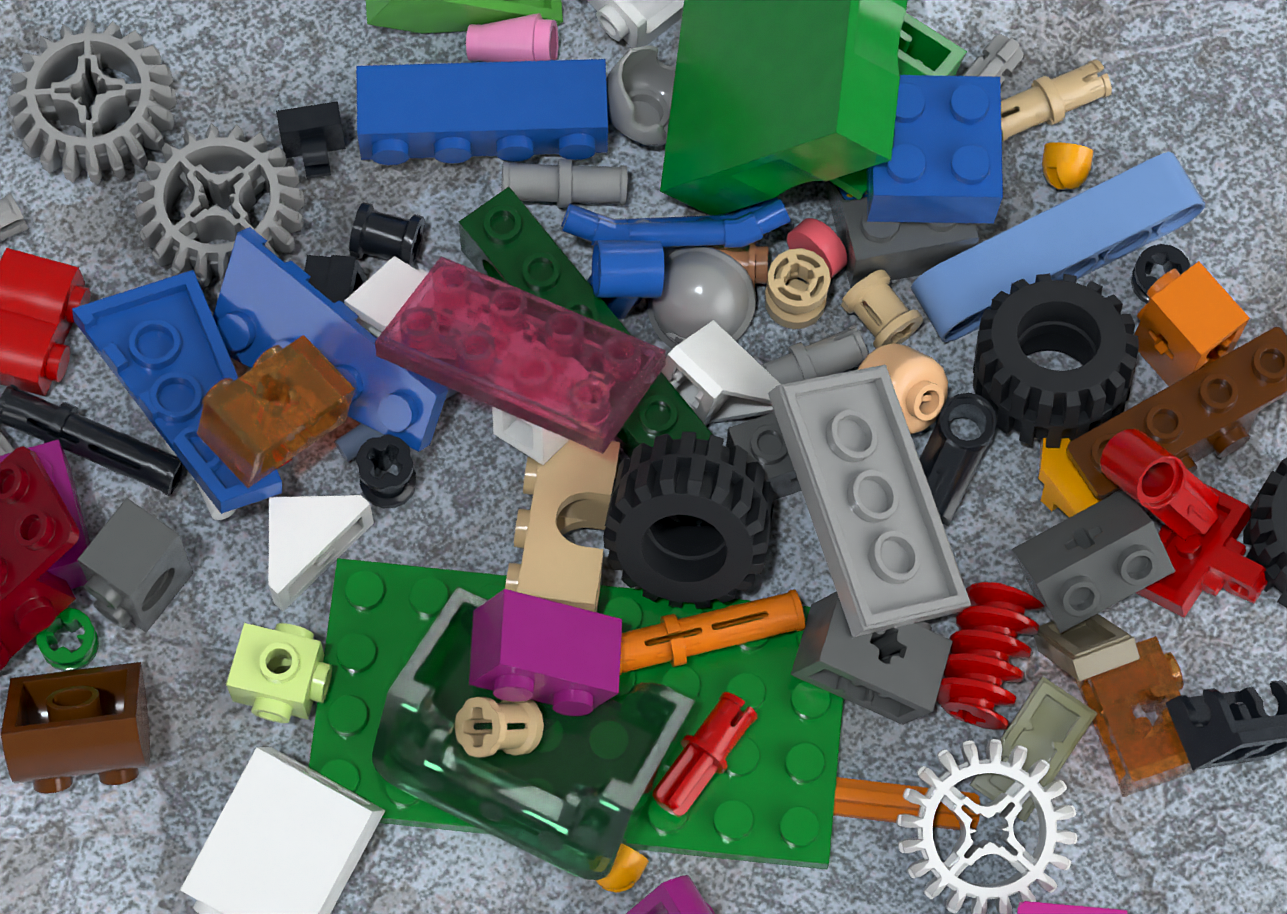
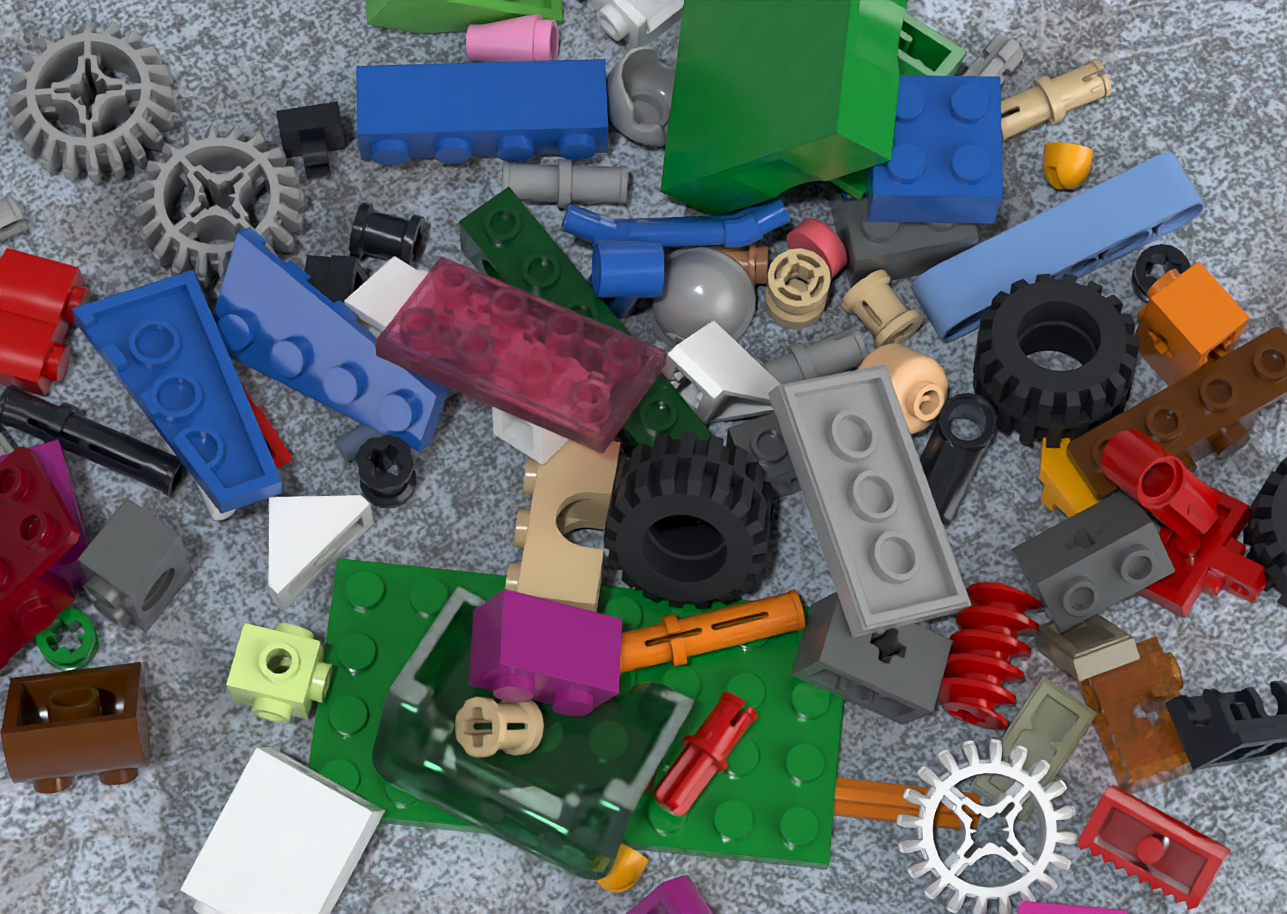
clear orange brick [197,335,355,488] -> none
none -> red brick [1078,785,1231,910]

